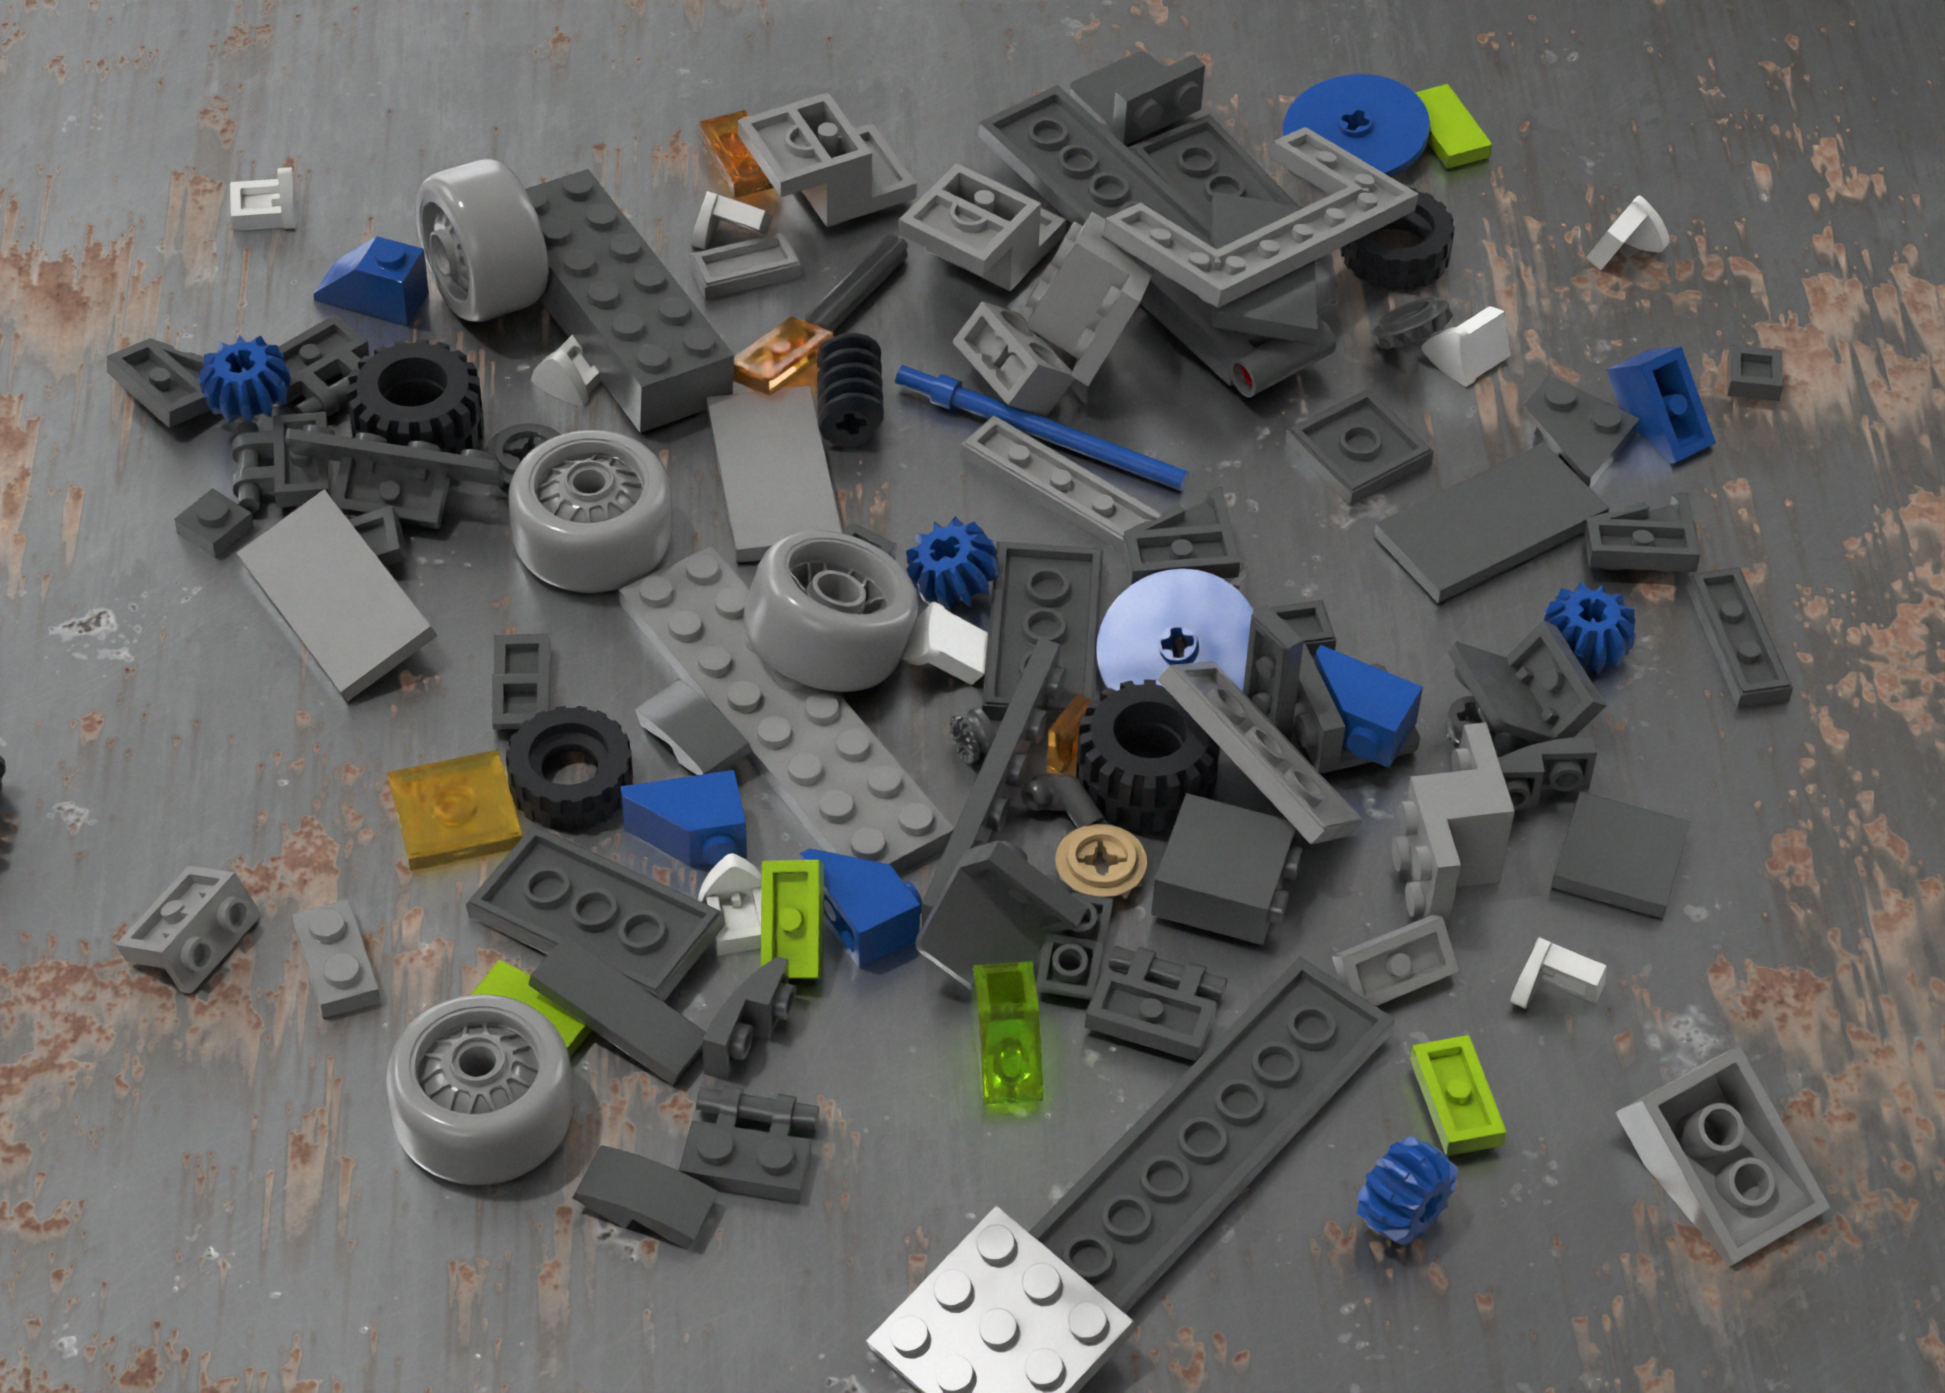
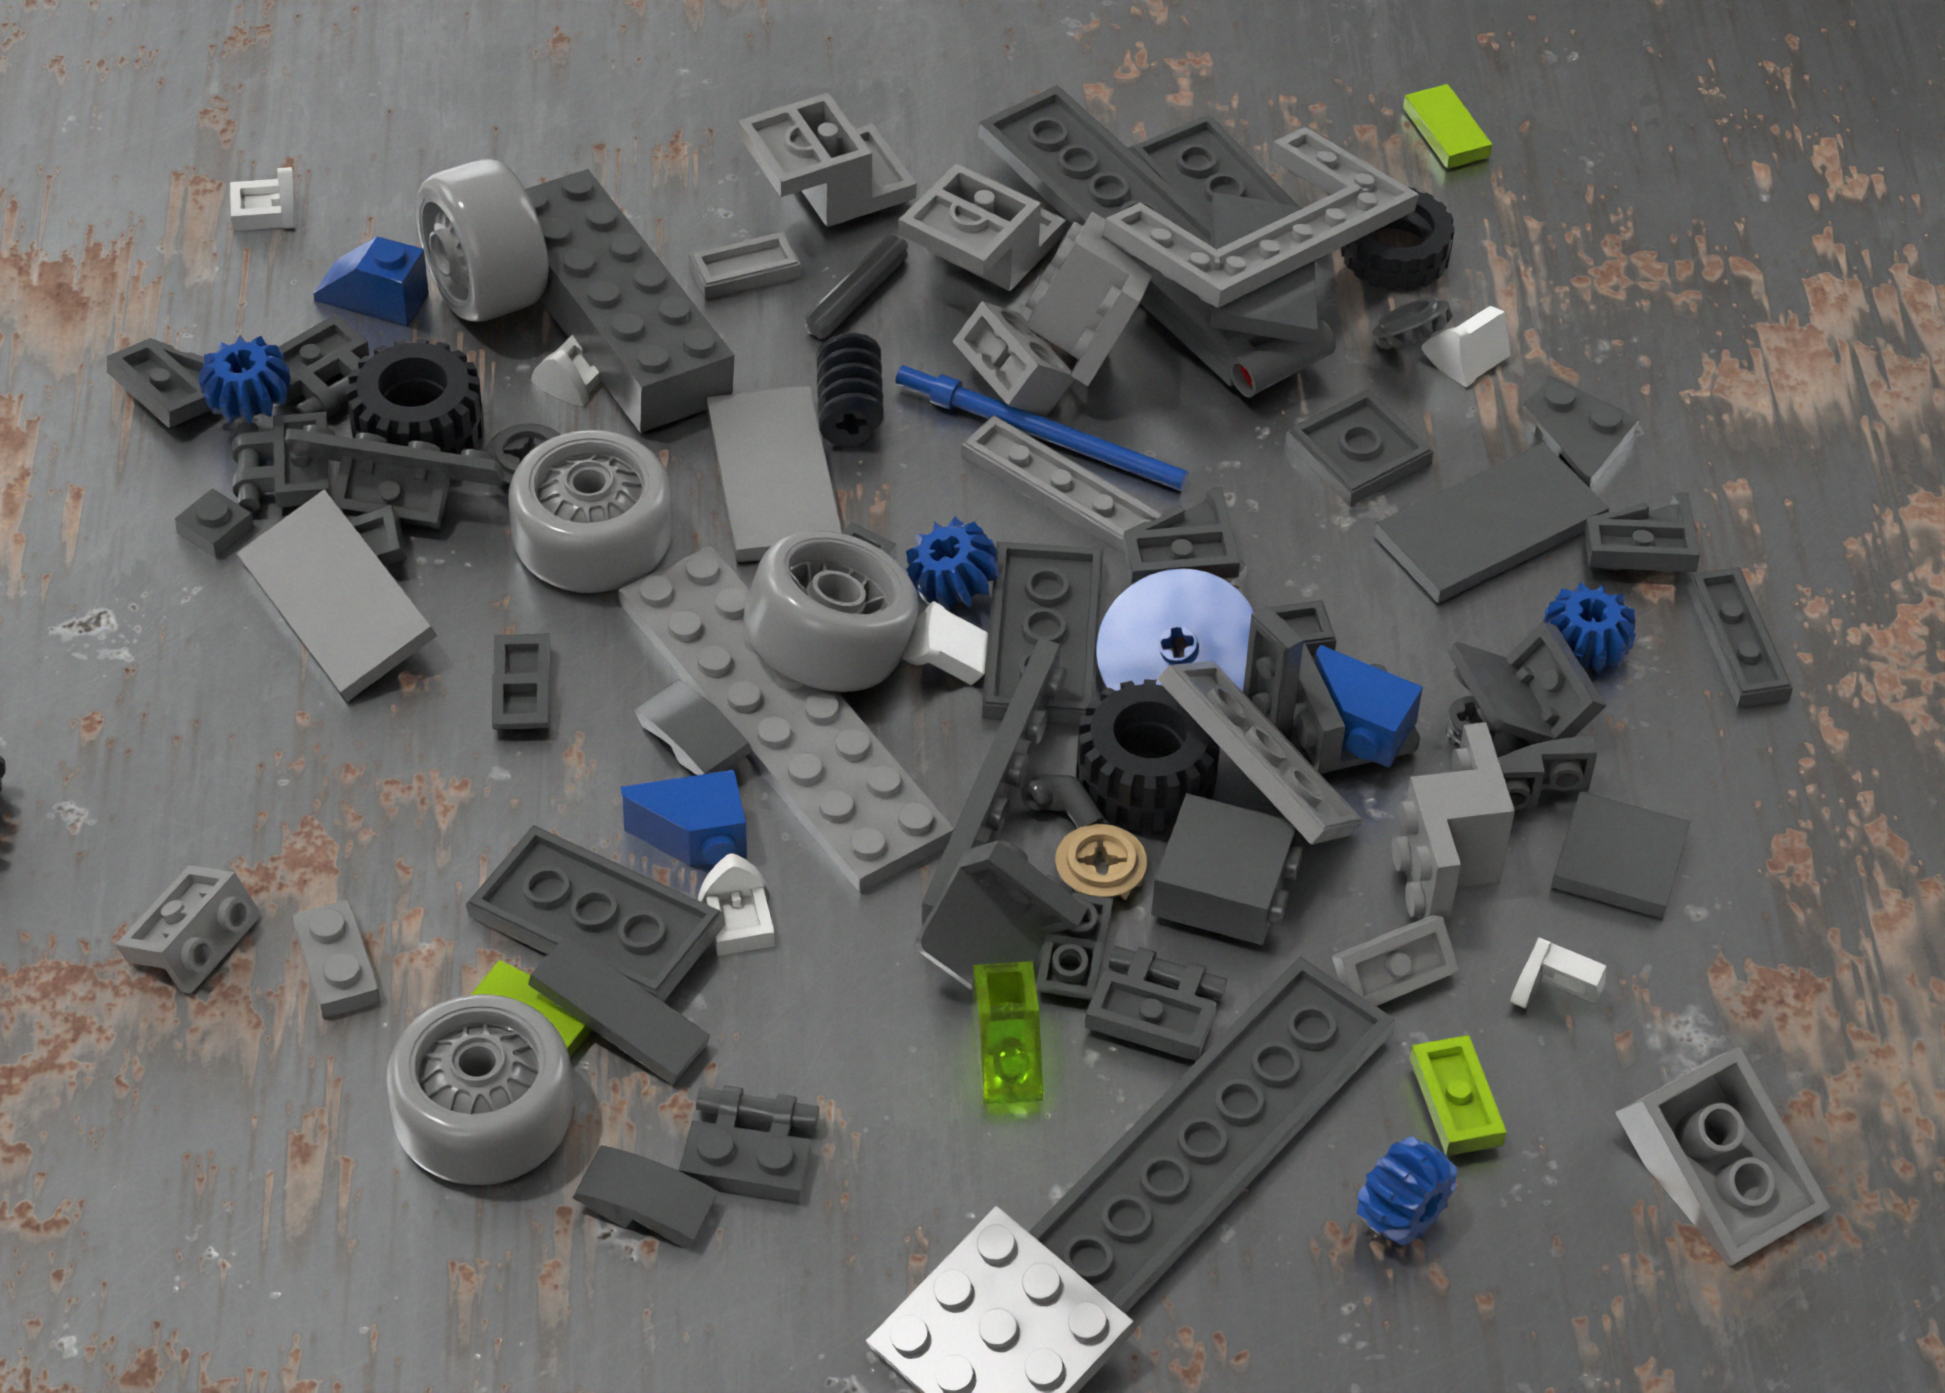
clear yellow tile [387,749,522,871] -> none
black tyre [506,706,633,831] -> none
white tile [691,191,773,250] -> none
clear orange plate [699,110,774,199] -> none
dark grey slope [703,957,796,1081] -> none
clear orange plate [733,316,833,396] -> none
lime plate [761,860,824,980] -> none
blue slope [800,848,922,968] -> none
dark grey bush [949,707,996,764] -> none
clear orange tile [1047,694,1092,773] -> none
dark grey bracket [1070,51,1205,145] -> none
blue piece [1283,74,1430,177] -> none
white tile [1586,195,1670,270] -> none
blue slope [1606,346,1716,463] -> none
dark grey plate [1727,345,1783,401] -> none

